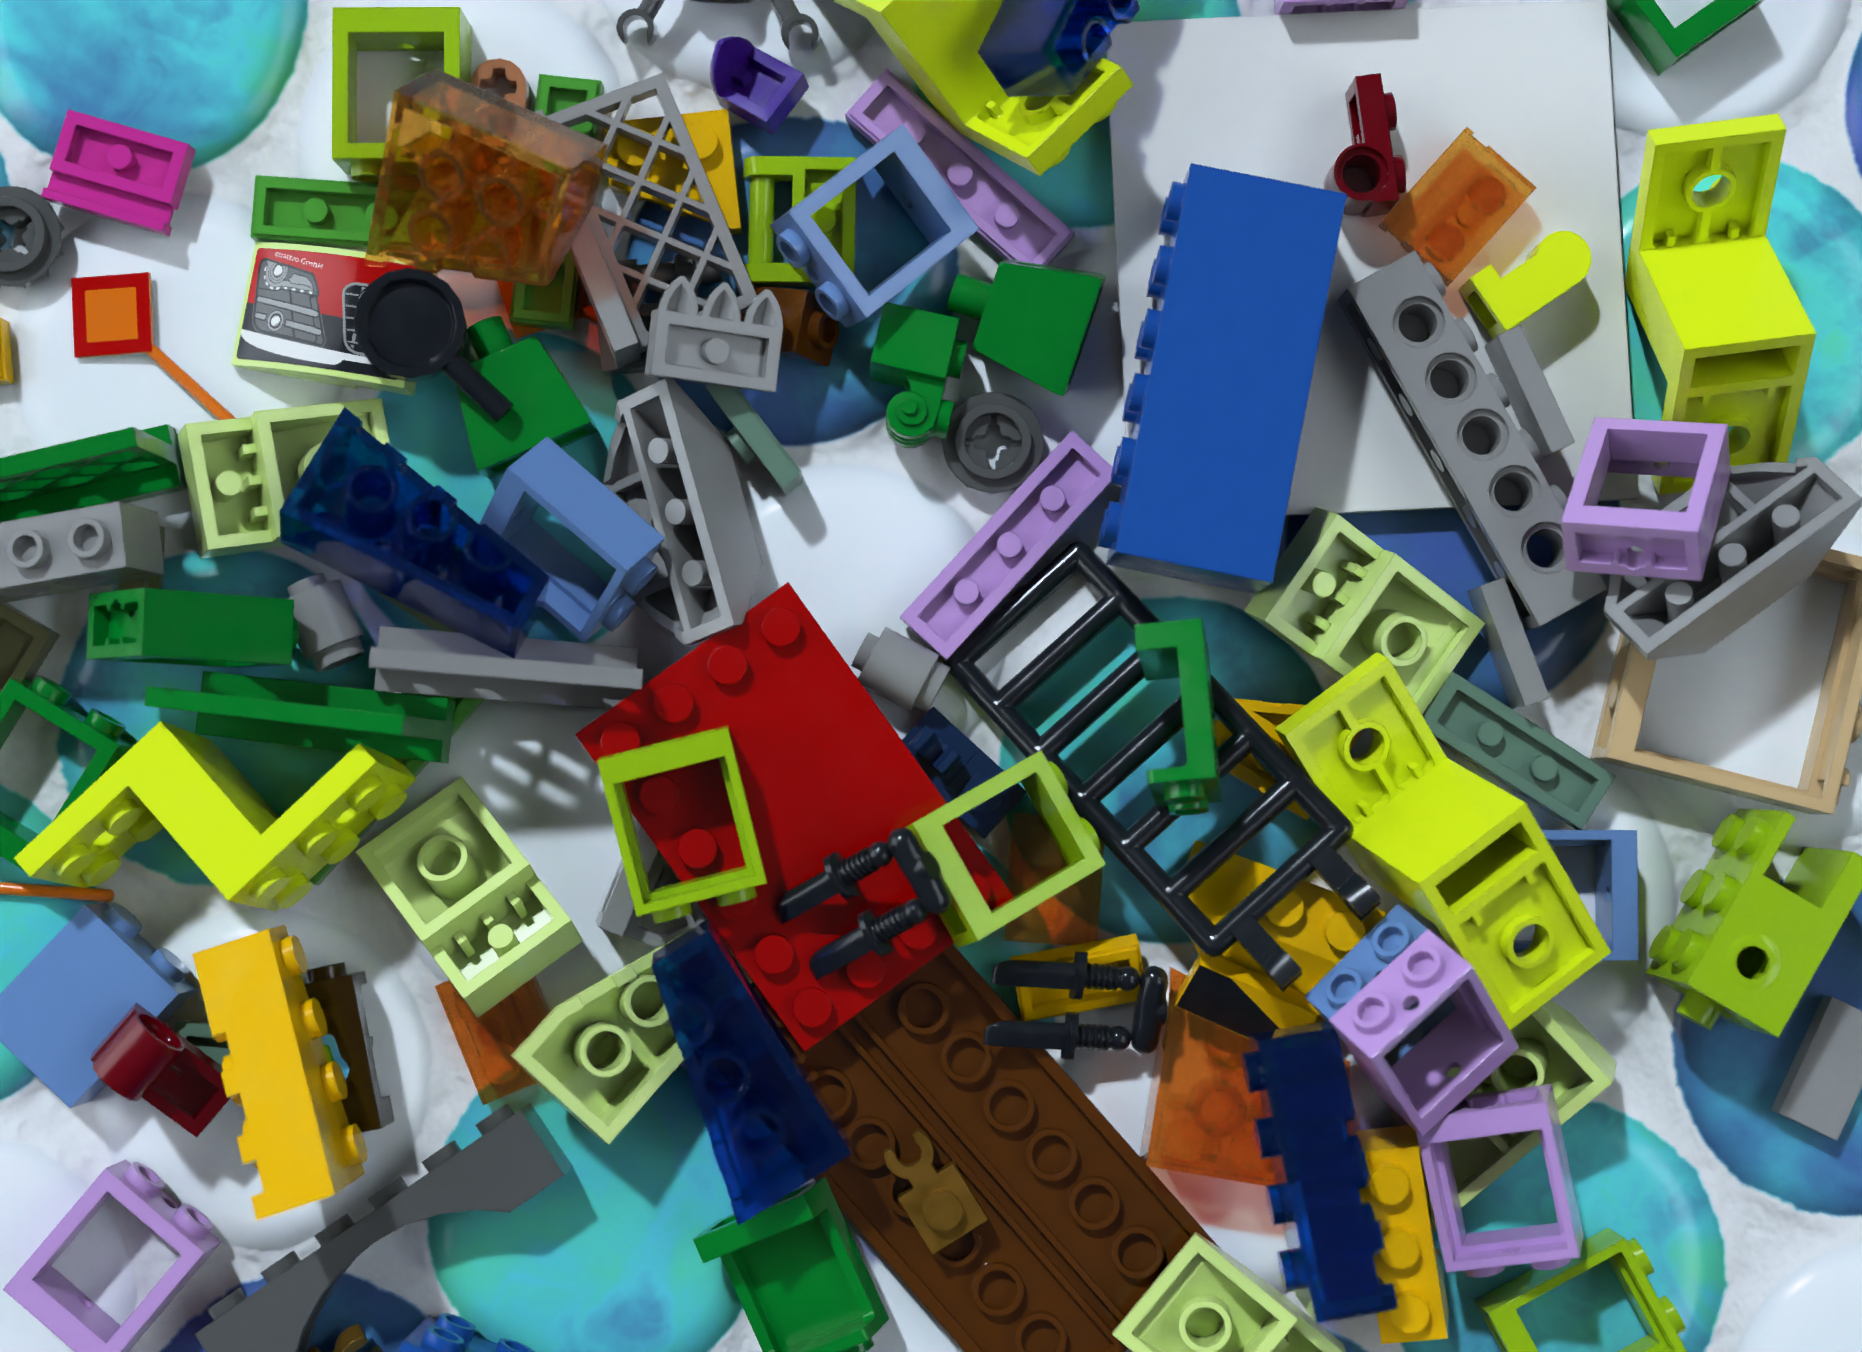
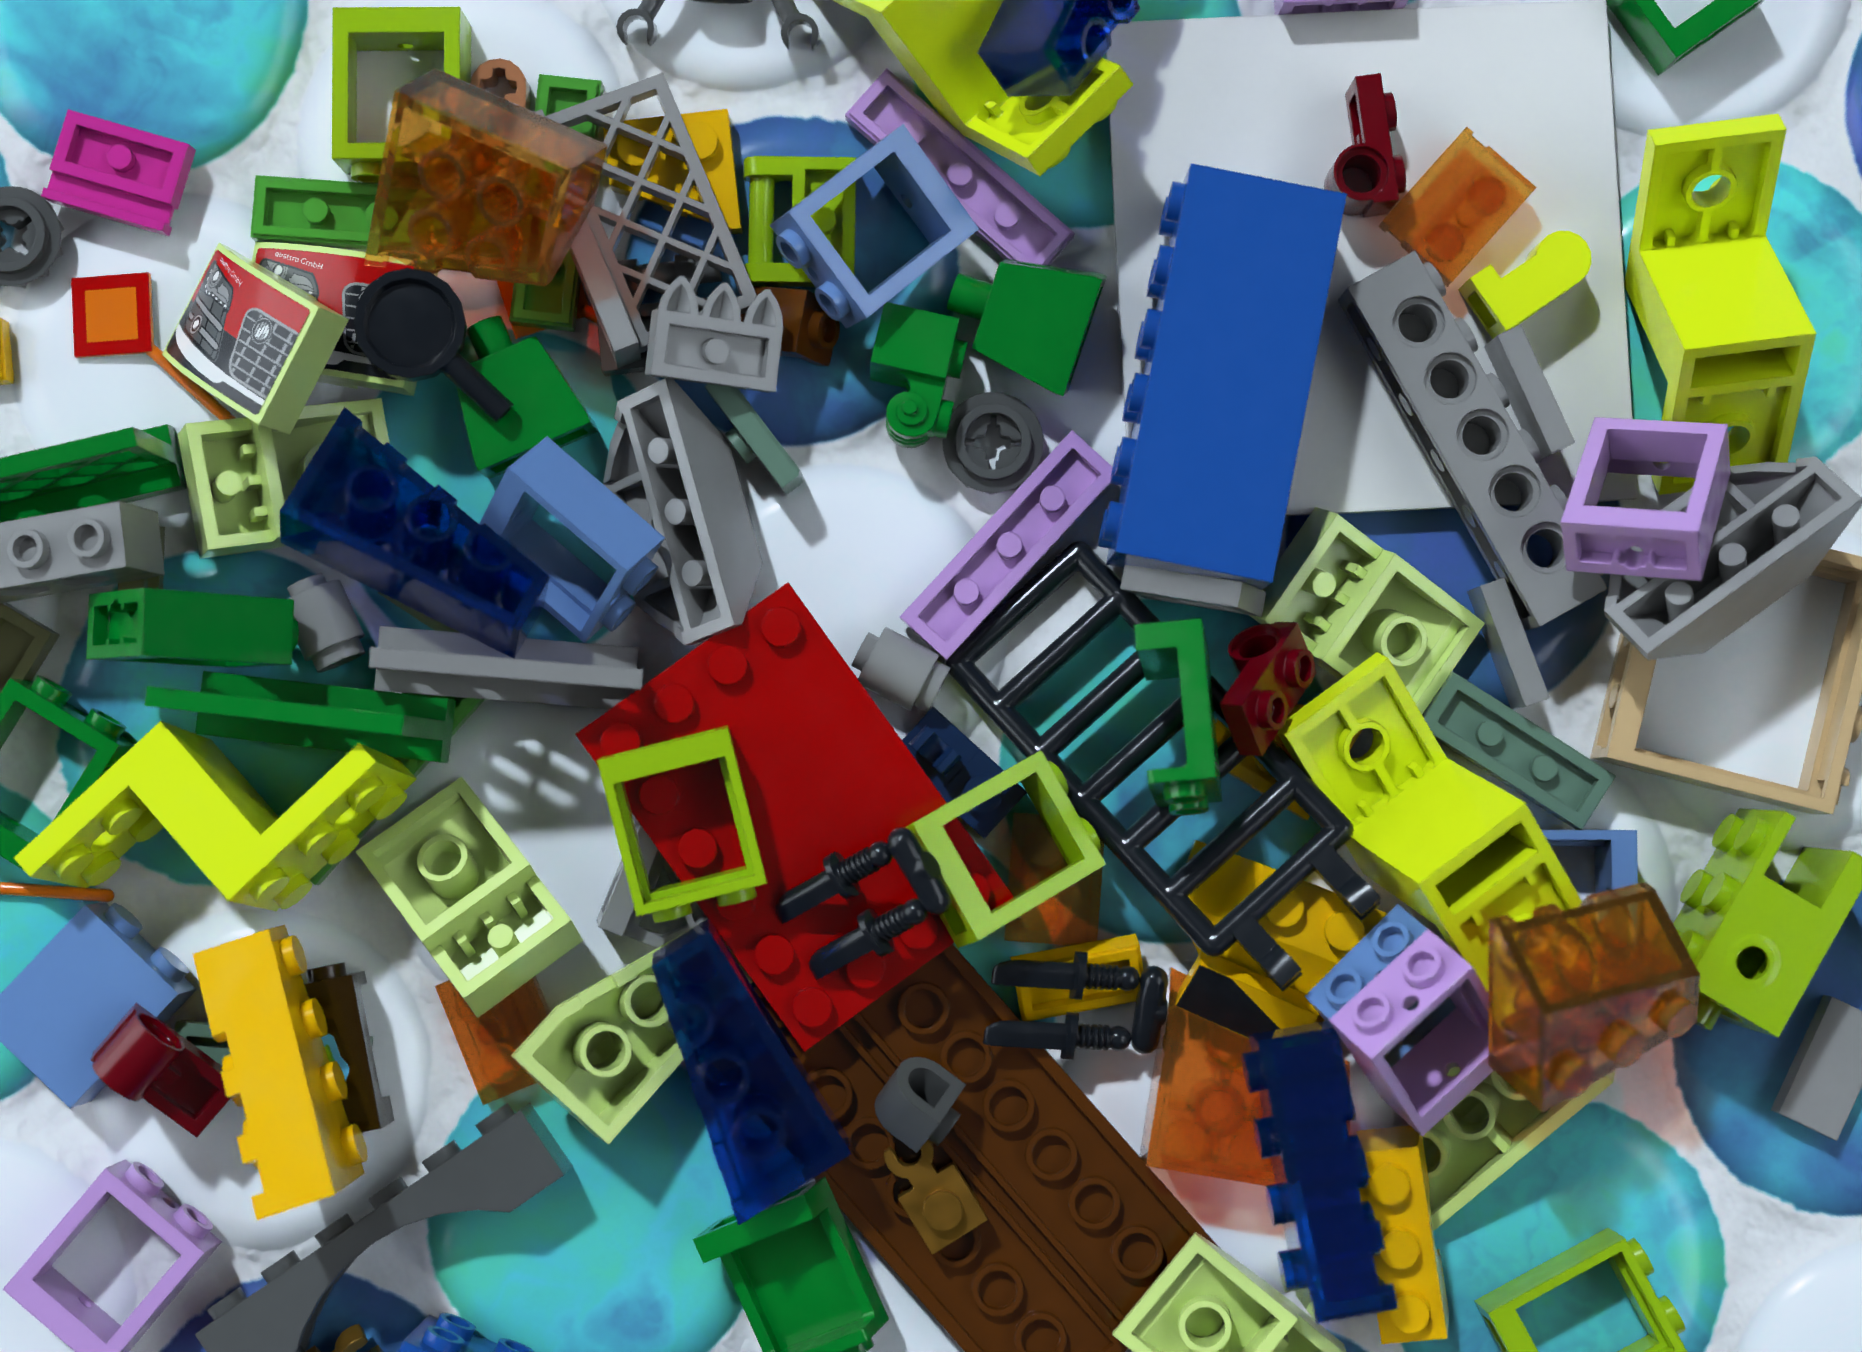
dark purple plate [710,36,809,135] -> none
lavender window [1416,1084,1584,1278] -> none
none -> slope [162,243,349,435]
none -> dark grey plate [875,1057,966,1153]
none -> light grey tile [1120,565,1266,617]
none -> dark red plate [1219,622,1317,756]
none -> clear orange wedge [1488,882,1700,1113]

